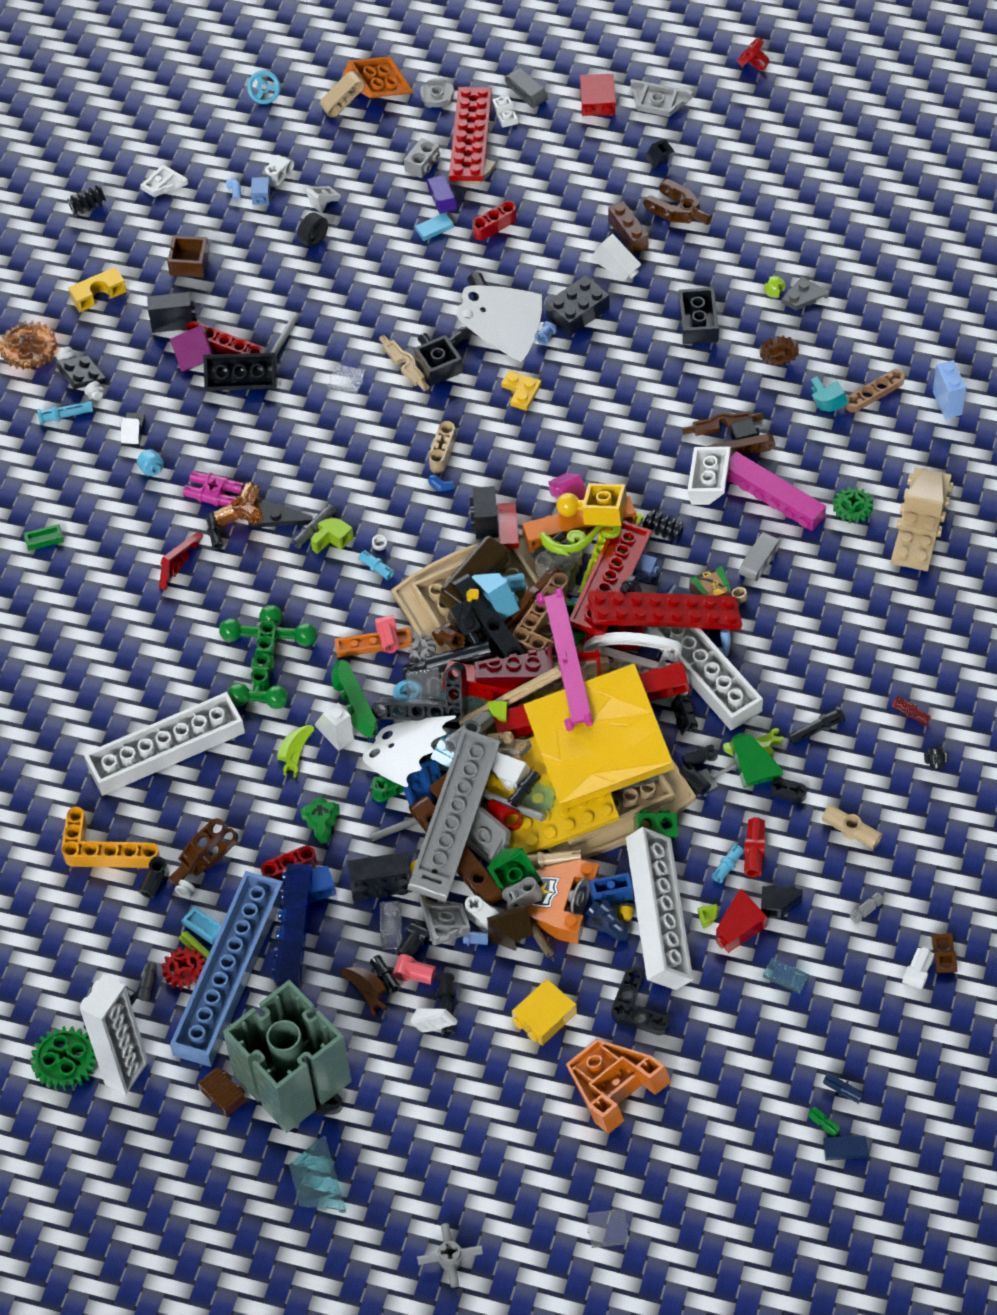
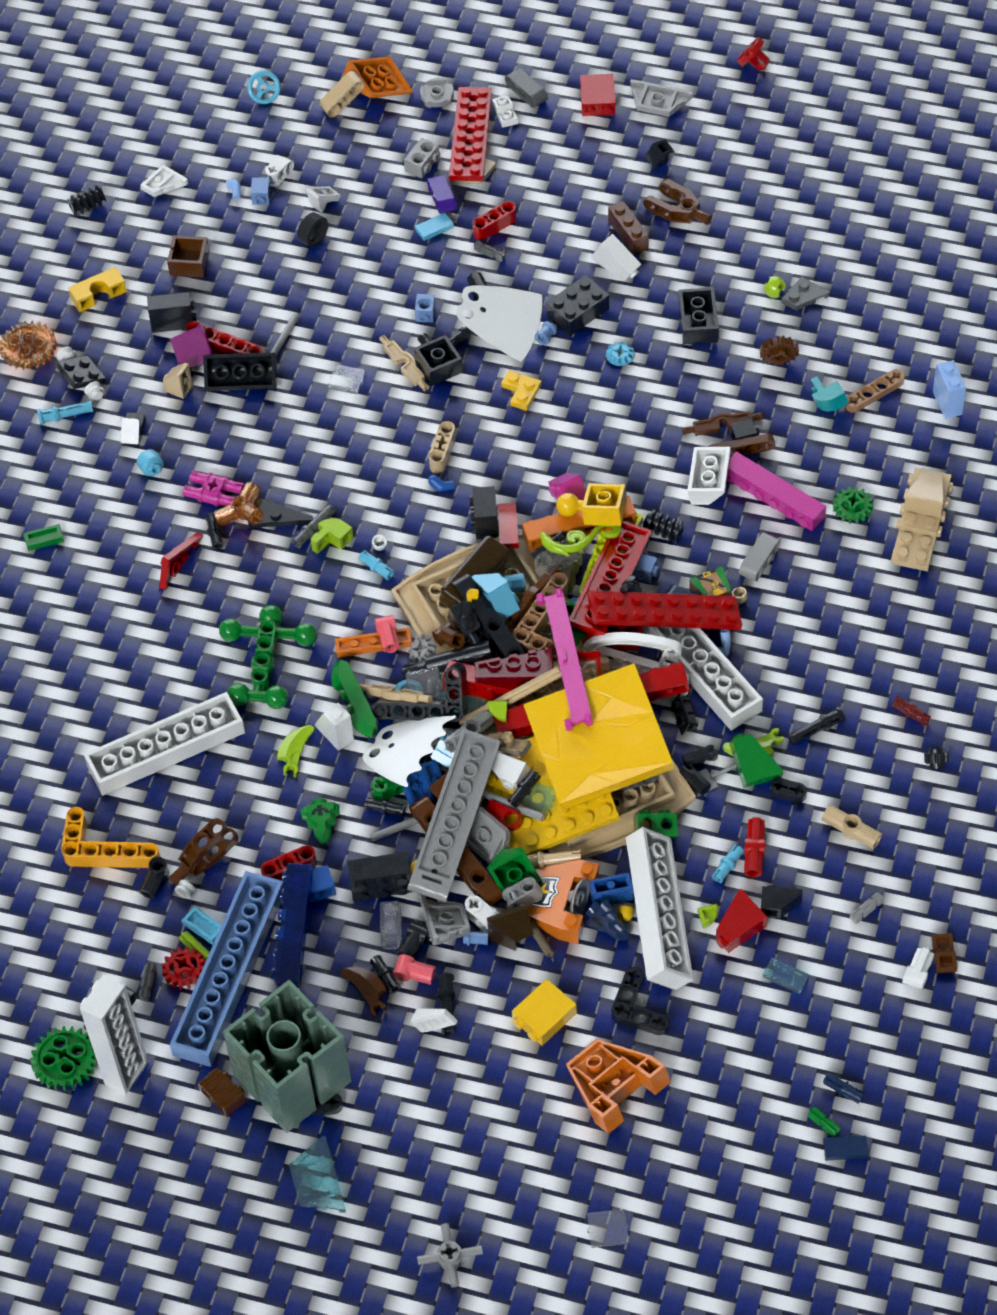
none -> tan slope [163,363,193,399]
none -> tan piece [359,684,433,704]
none -> black pin [364,797,406,817]
none -> medium blue brick [415,294,435,322]
none -> dark grey axle [474,240,506,262]
none -> medium azure gear [606,341,634,366]

